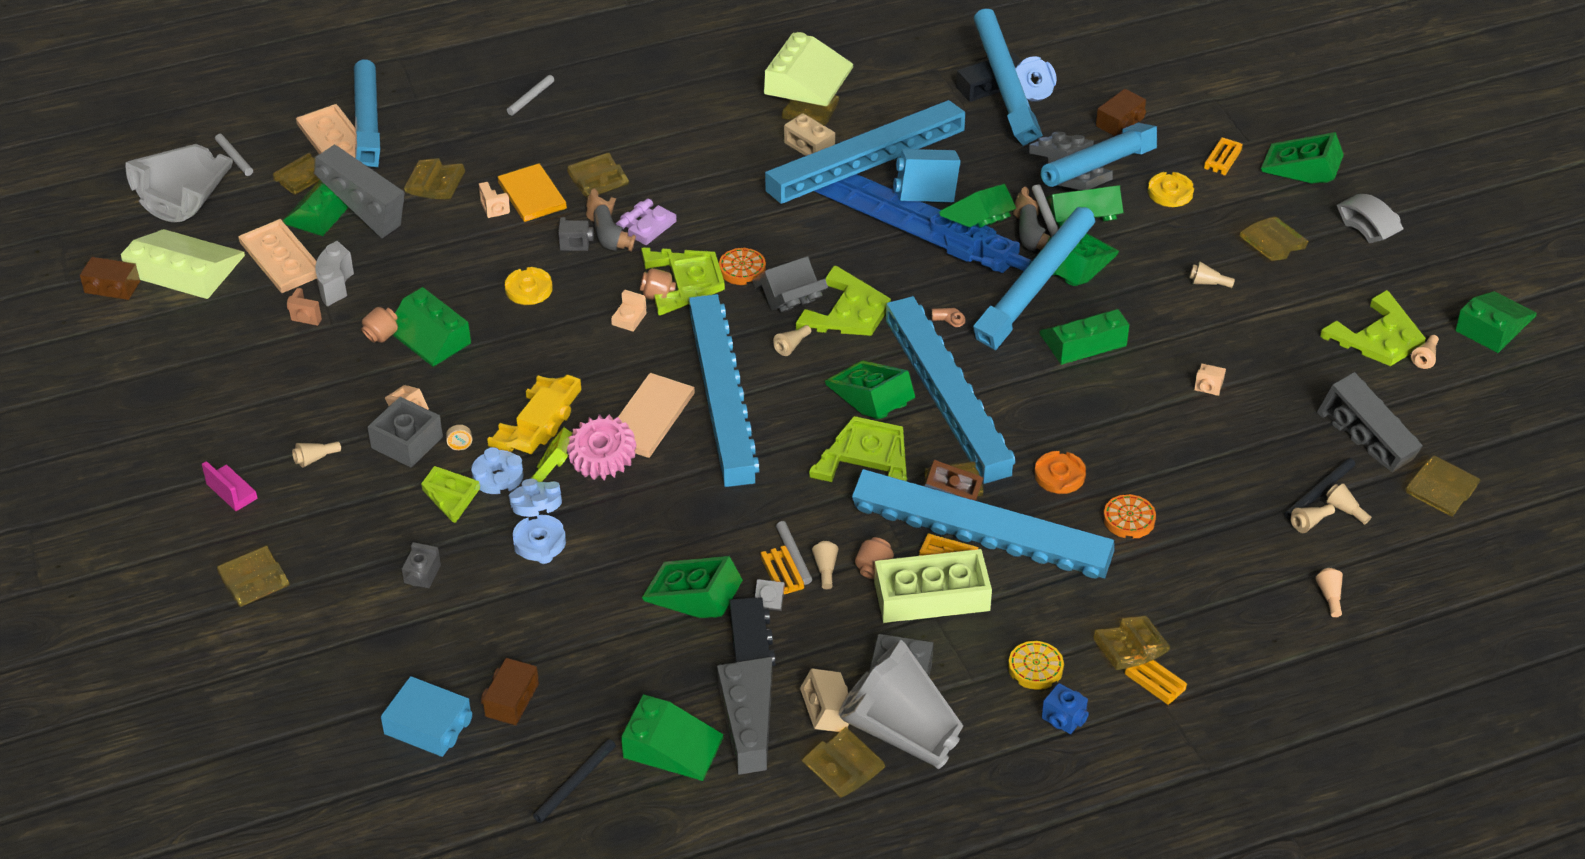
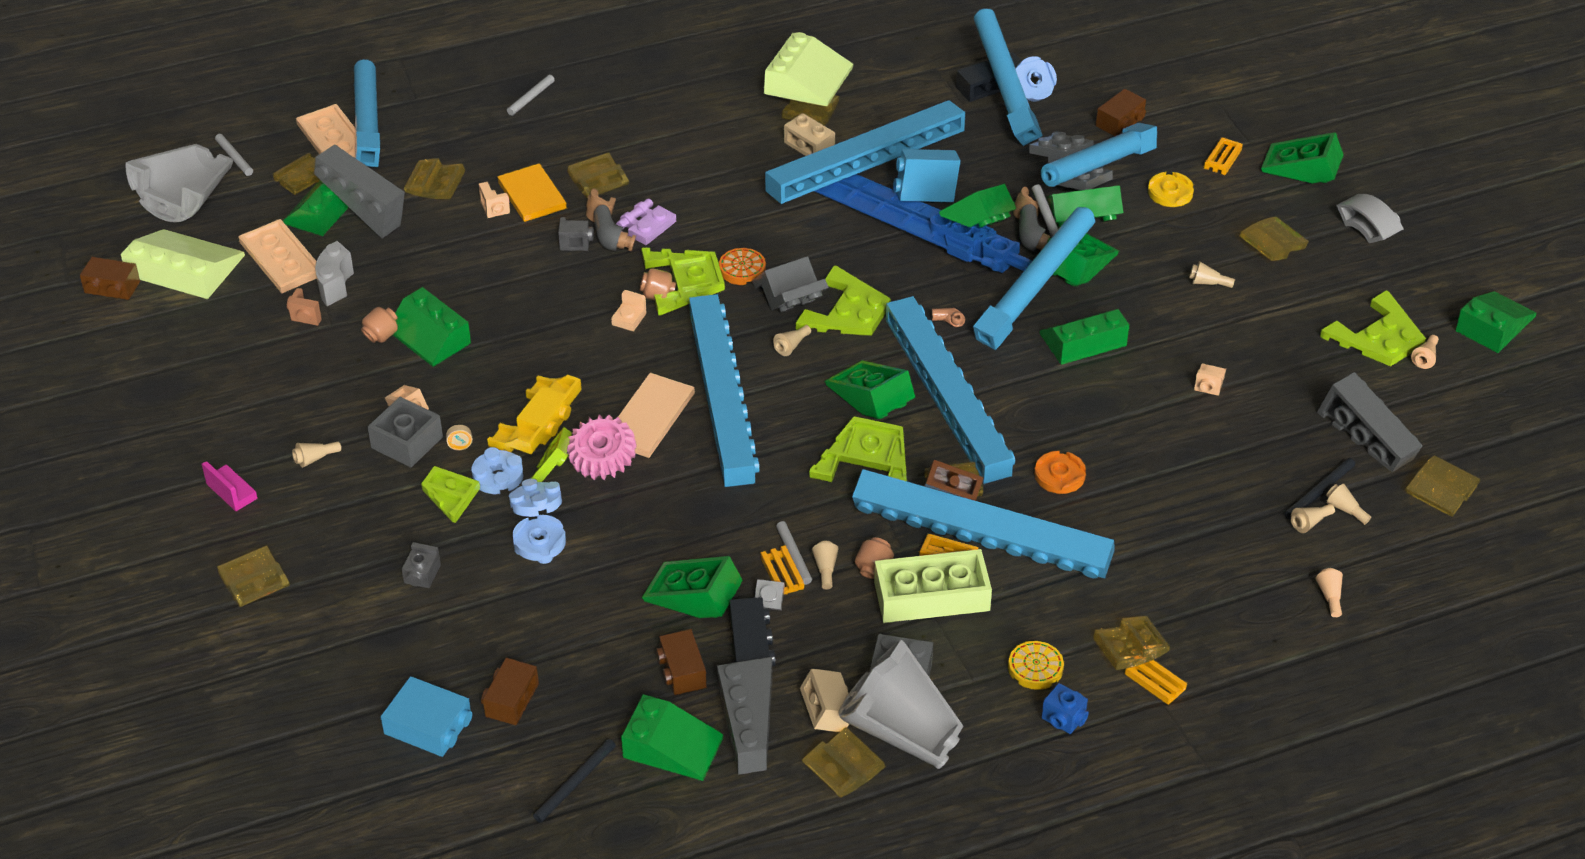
yellow tile [505,267,552,305] -> none
orange tile [1103,494,1156,539] -> none
none -> reddish brown brick [656,629,707,695]

